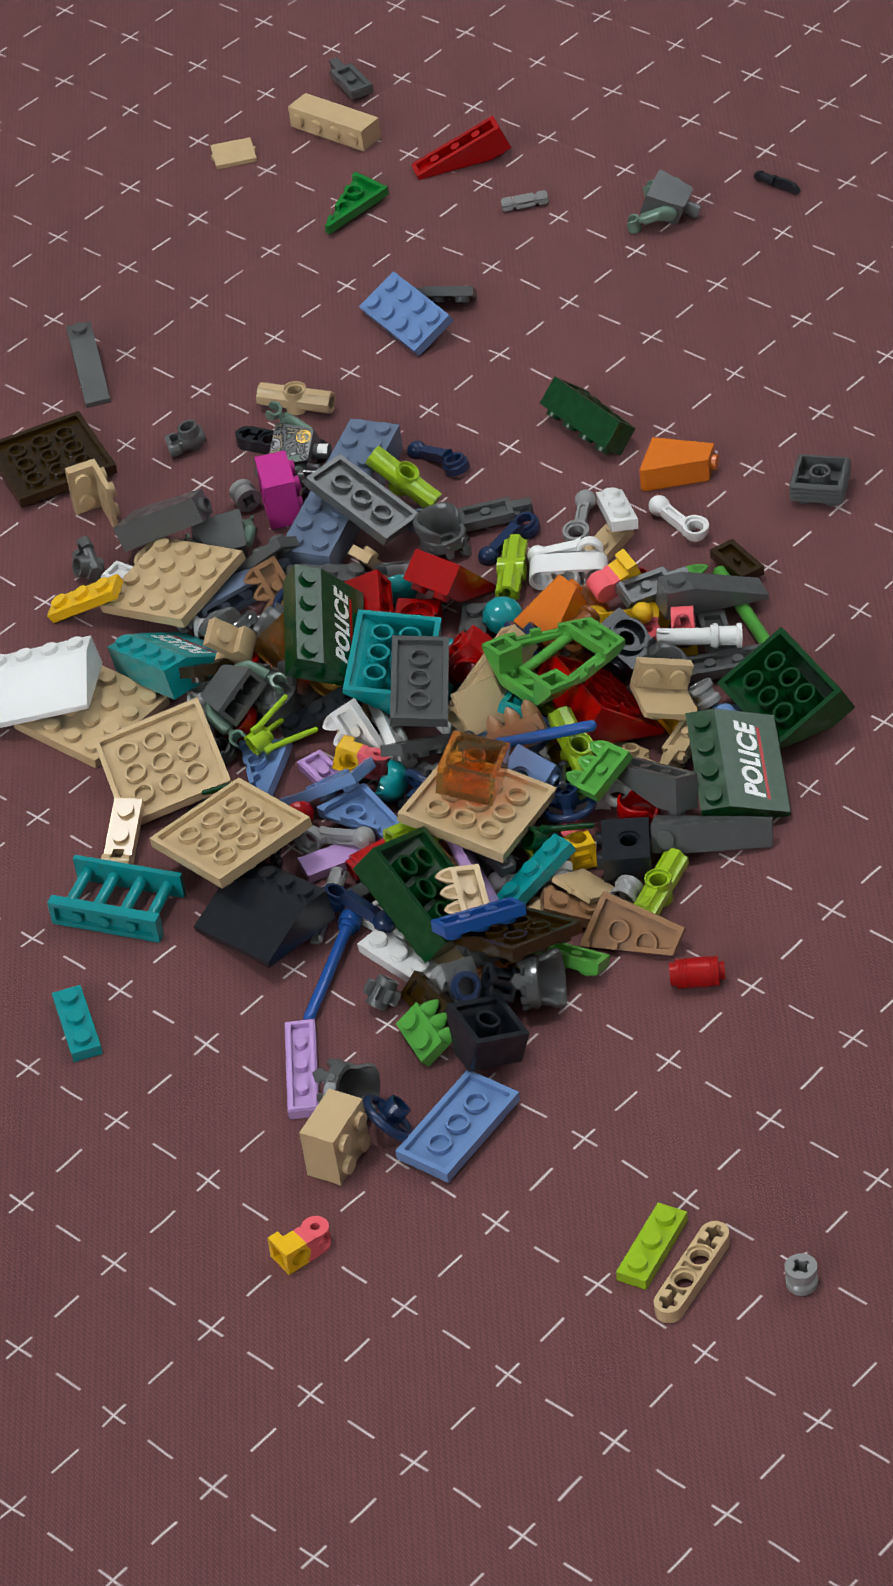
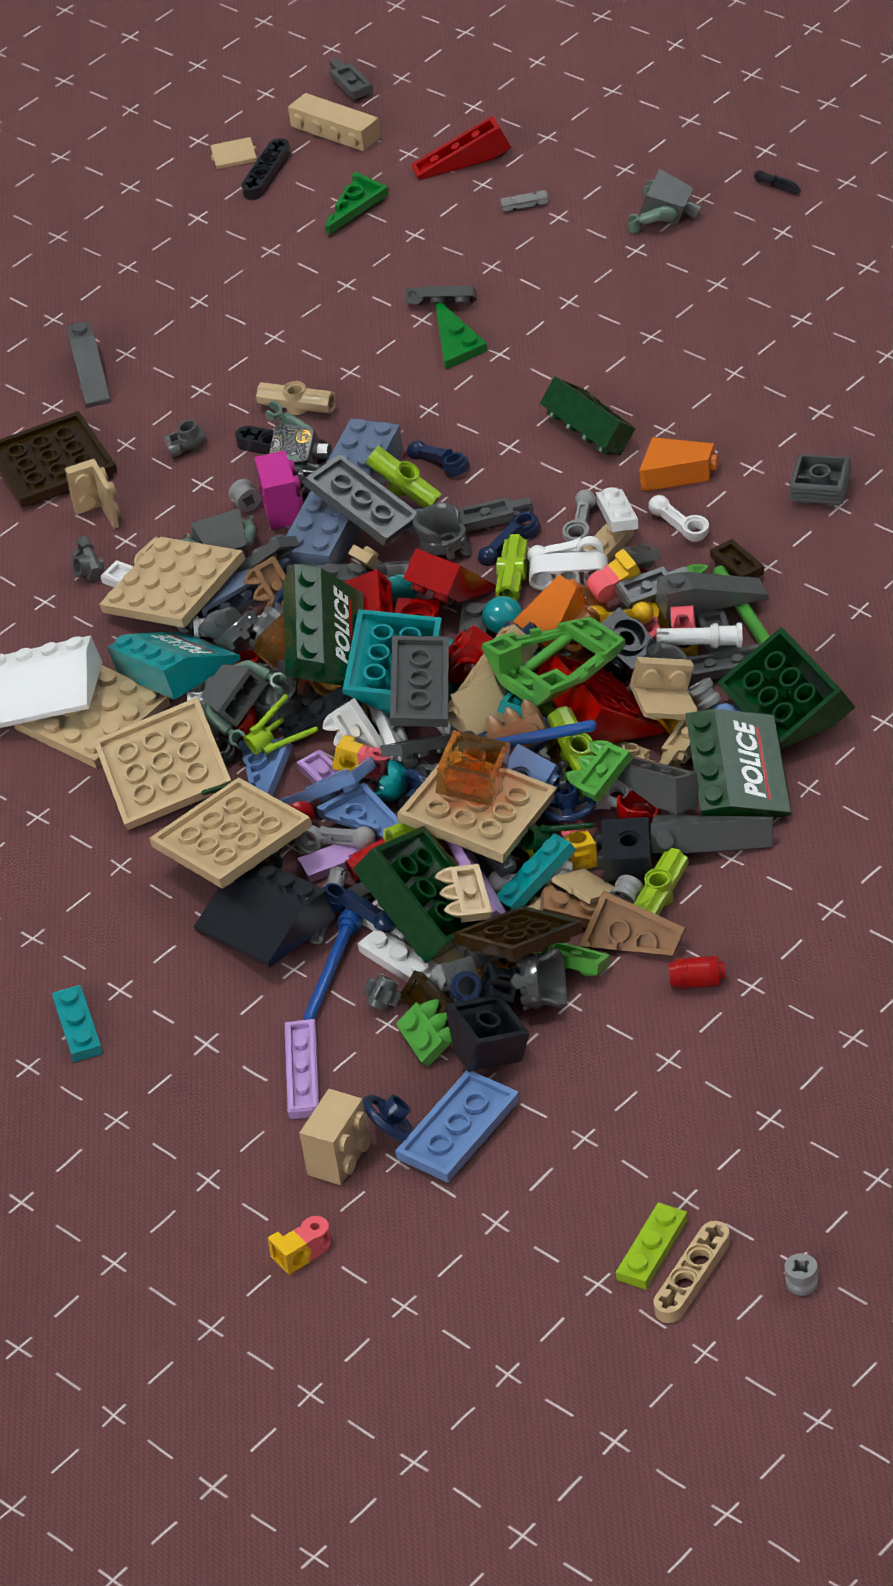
yellow plate [47,574,124,623] -> none
teal fence [47,855,186,943] -> none
plate [101,798,145,865] -> none
dark grey slope [113,488,213,552] -> none
dark brown plate [179,658,235,683] -> none
tan brick [203,617,257,664] -> none
dark grey hair [312,1058,380,1121] -> none
medium blue plate [359,271,454,357] -> none
blue plate [431,897,527,940] -> none
none -> black beam [241,138,291,200]
none -> green wing [436,302,488,370]
none -> dark grey plate [620,542,661,568]

